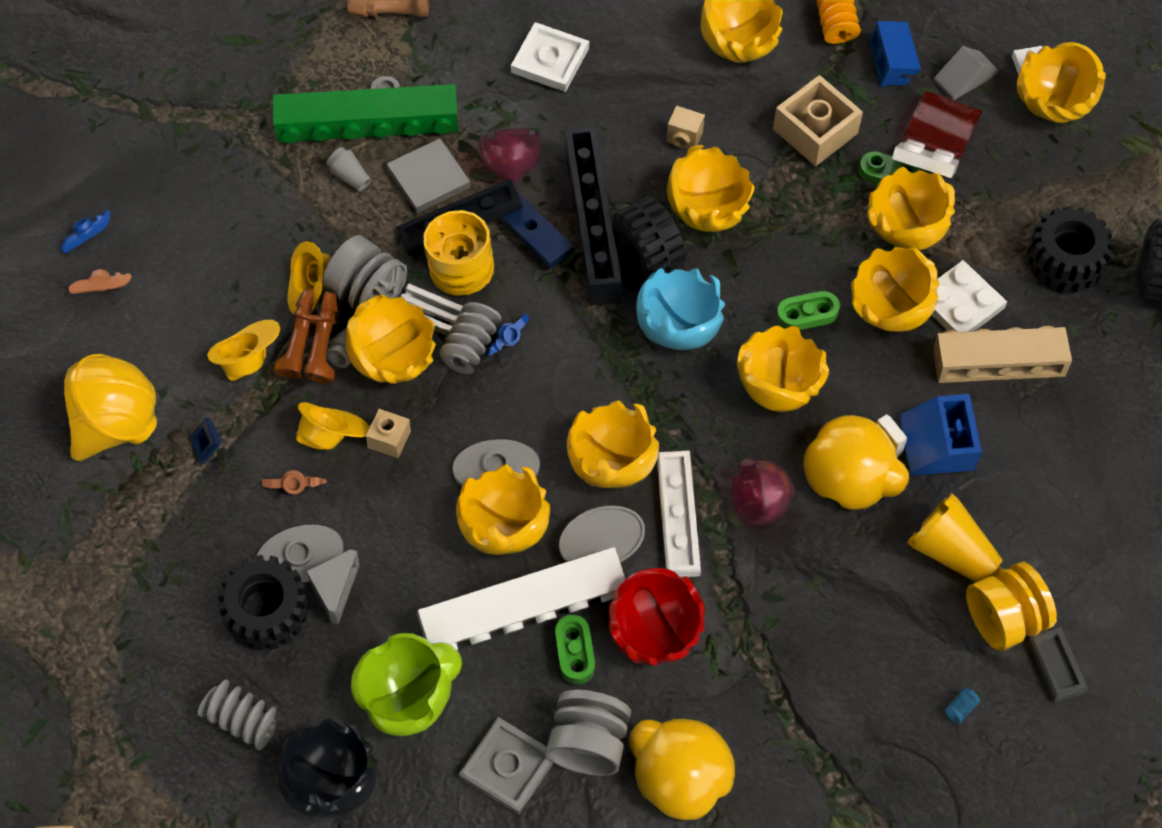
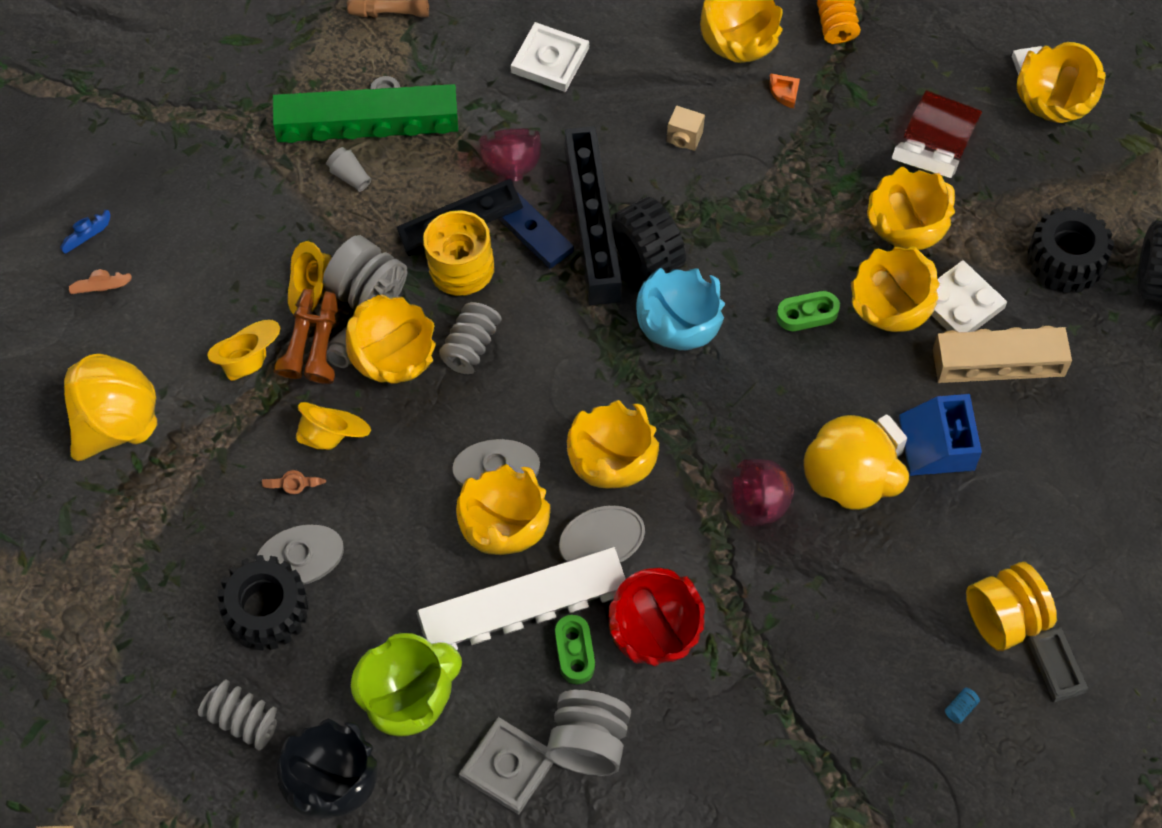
dark blue slope [189,418,223,464] -> none
light grey slope [307,549,360,625] -> none
tan plate [366,409,411,458] -> none
light grey tile [387,138,471,213] -> none
white tile [401,284,463,336] -> none
blue piece [486,313,529,355] -> none
yellow piece [629,718,735,820] -> none
white tile [657,451,701,577] -> none
yellow piece [667,144,755,232] -> none
yellow piece [737,325,829,412] -> none
tan brick [773,75,863,166] -> none
bright green plate [859,151,920,185] -> none
blue hinge [868,21,921,87] -> none
yellow cone [907,493,1003,582] -> none
light grey slope [934,46,999,101] -> none
none -> orange tile [769,74,800,109]

